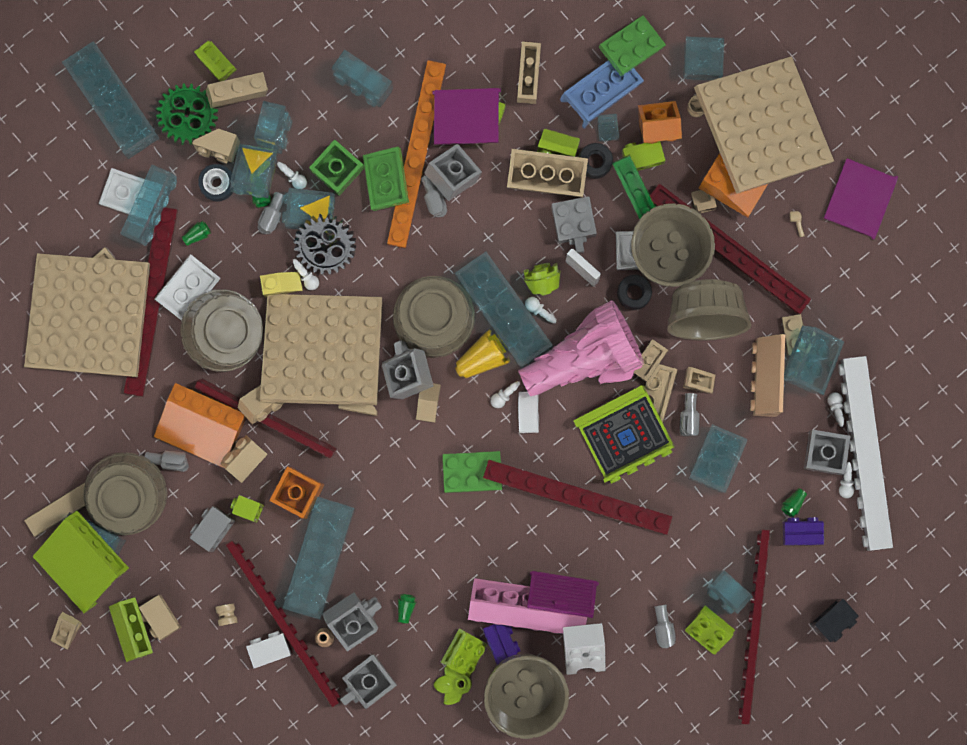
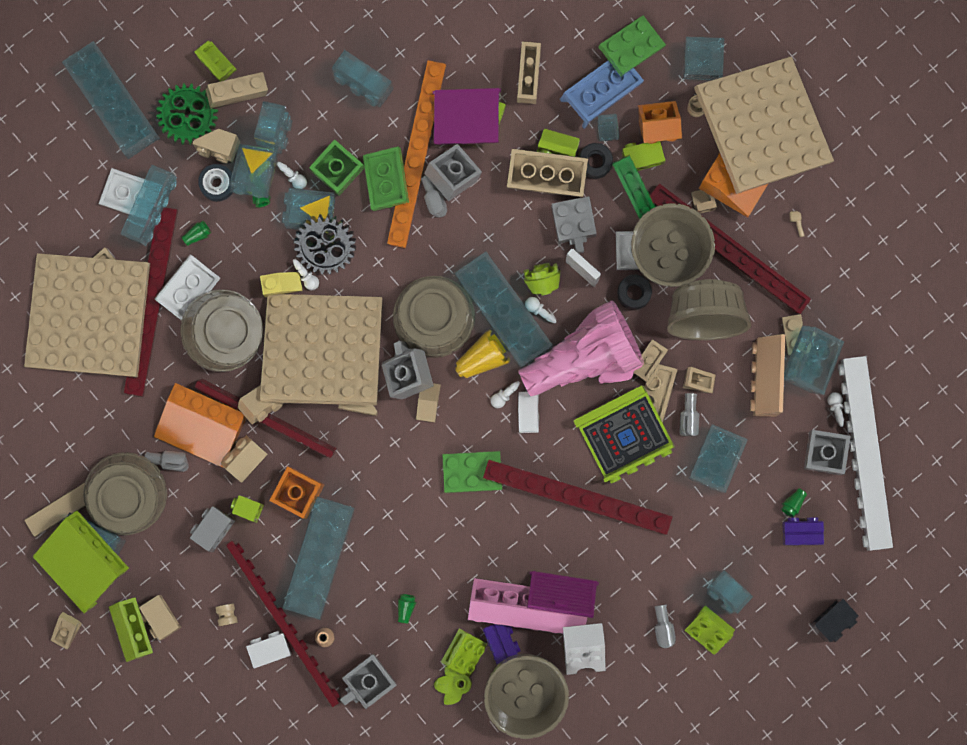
light grey arm [258,192,286,234] -> none
light grey hinge [322,592,382,651] -> none
dark red plate [738,530,770,725] -> none
magenta piece [824,158,898,240] -> none
white bar [839,462,854,498] -> none

